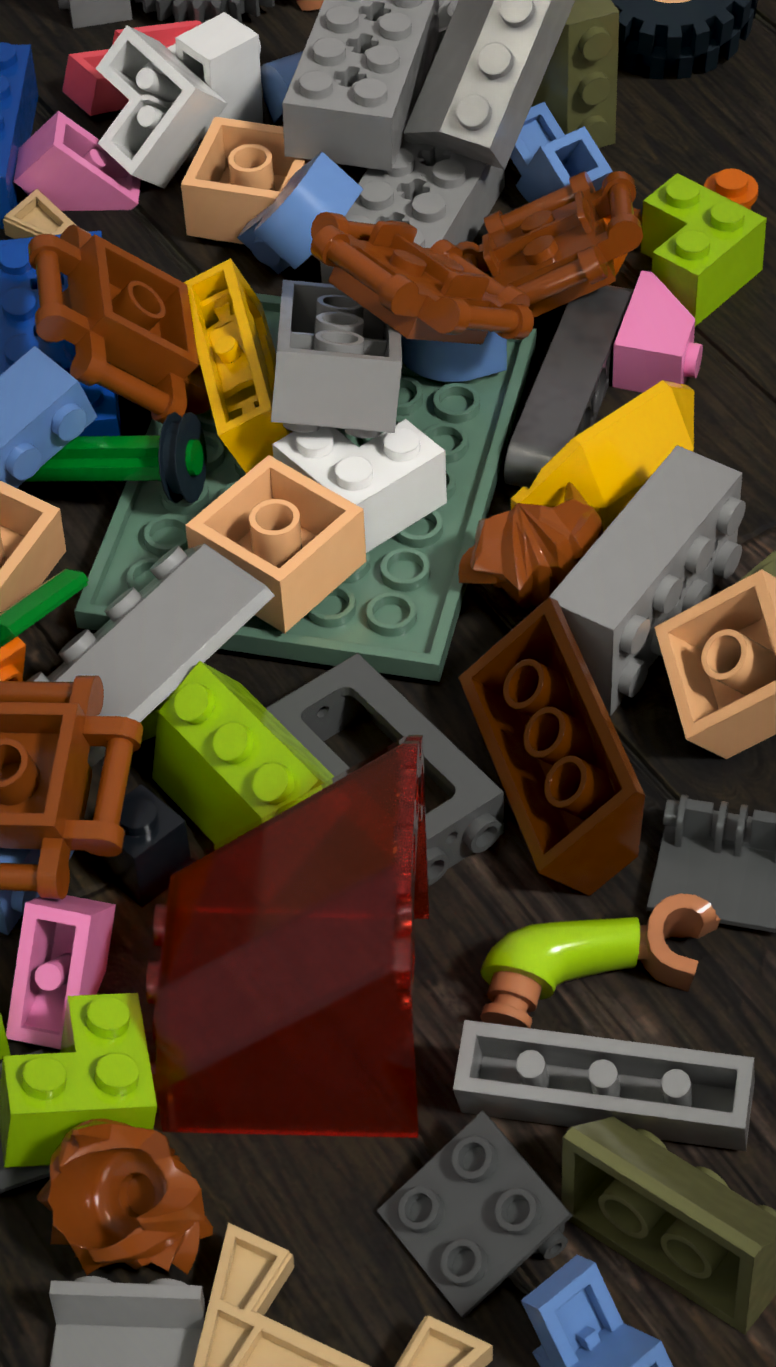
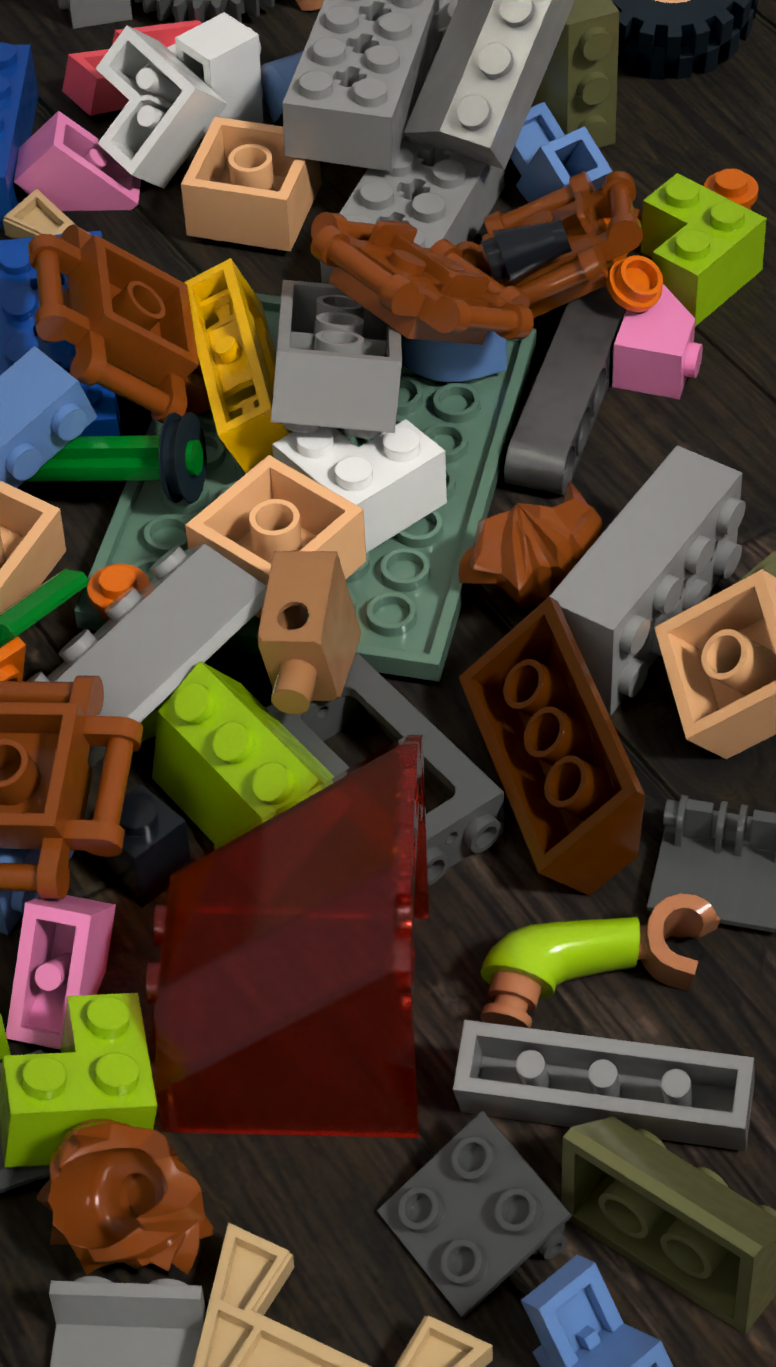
medium blue brick [237,152,363,274] -> none
yellow wedge [511,380,694,532] -> none
none -> orange plate [87,564,150,620]
none -> medium nougat torso [258,551,361,715]
none -> black cone [481,218,572,286]
none -> orange plate [606,255,663,312]

